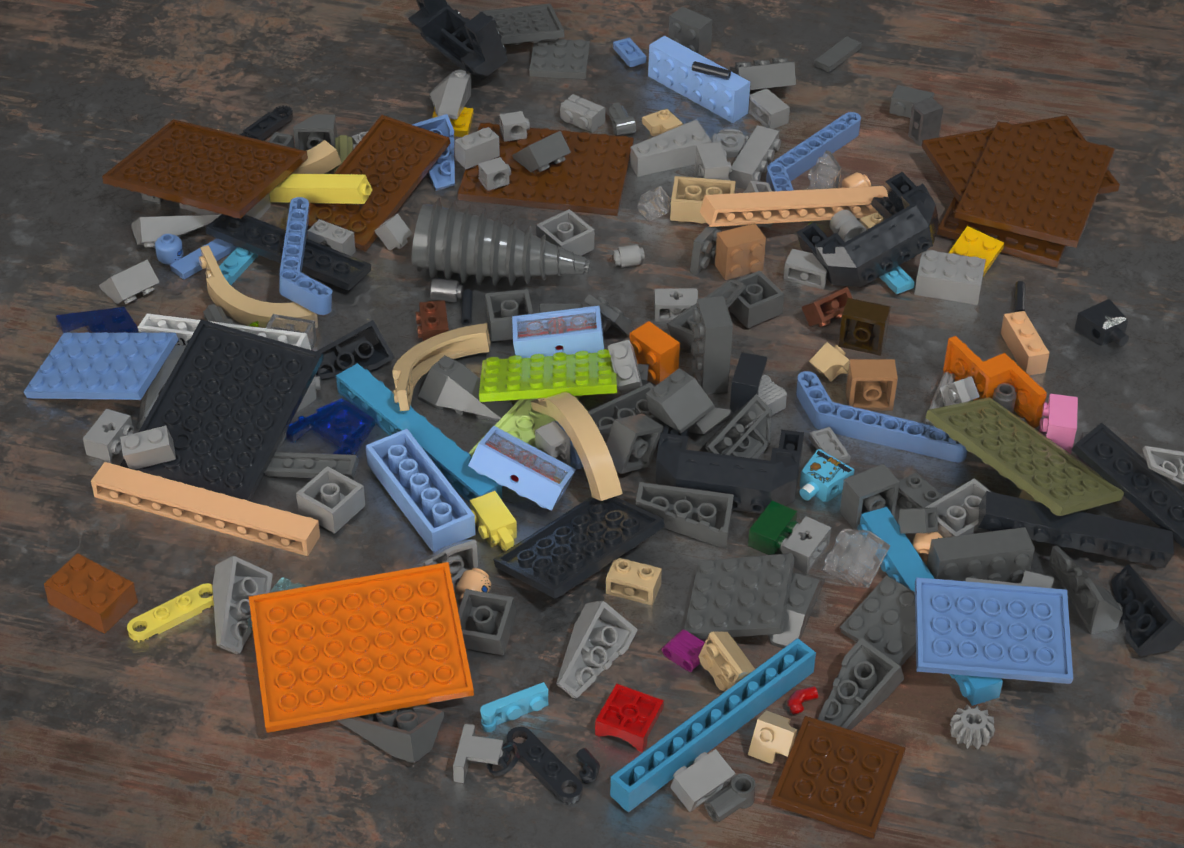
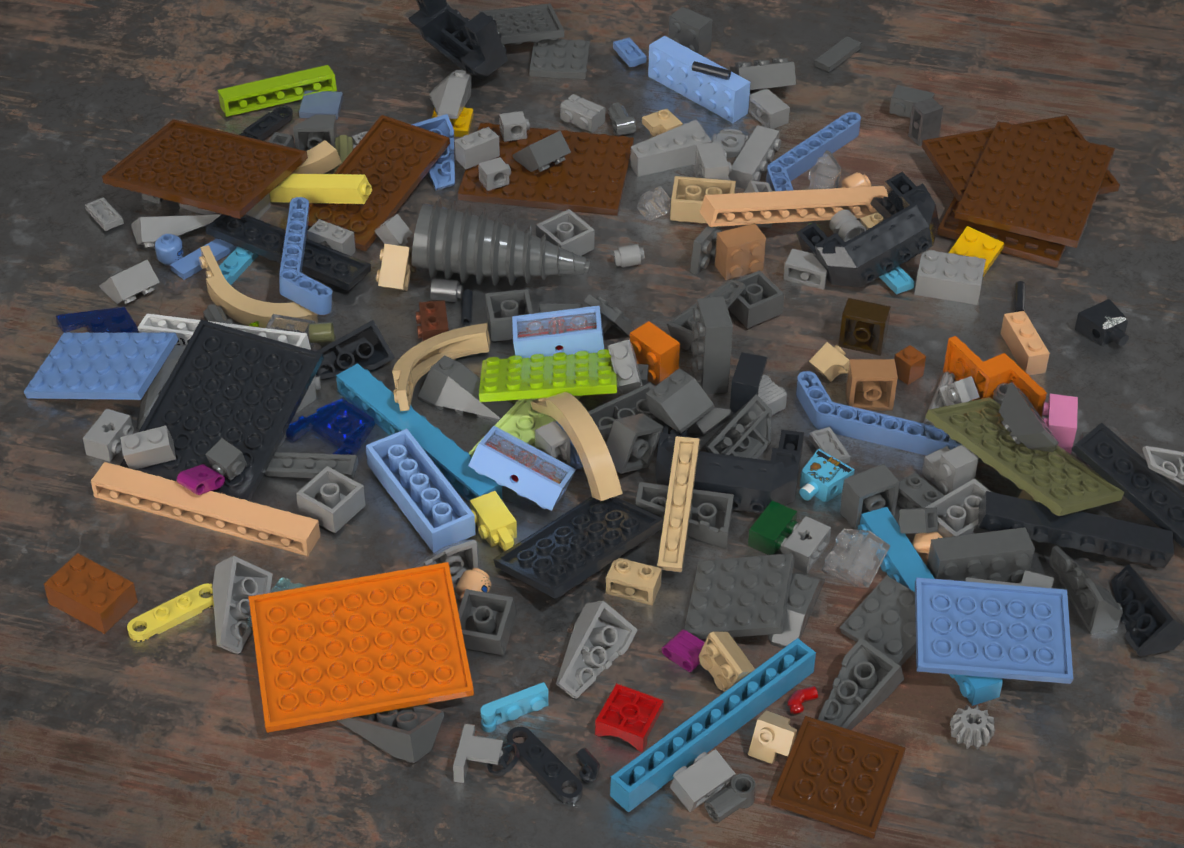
light grey brick [654,288,698,322] -> none
copper brick [801,287,853,327] -> none
none -> light grey plate [85,197,124,231]
none -> magenta piece [177,464,225,495]
none -> dark grey brick [206,438,247,480]
none -> lime brick [218,65,337,117]
none -> sand blue tile [299,90,343,120]
none -> olive piece [309,322,336,348]
none -> tan brick [376,244,416,291]
none -> tan plate [657,436,700,572]
none -> dark orange brick [894,345,926,385]
none -> light grey brick [922,445,978,495]
none -> dark grey wedge [999,382,1059,452]

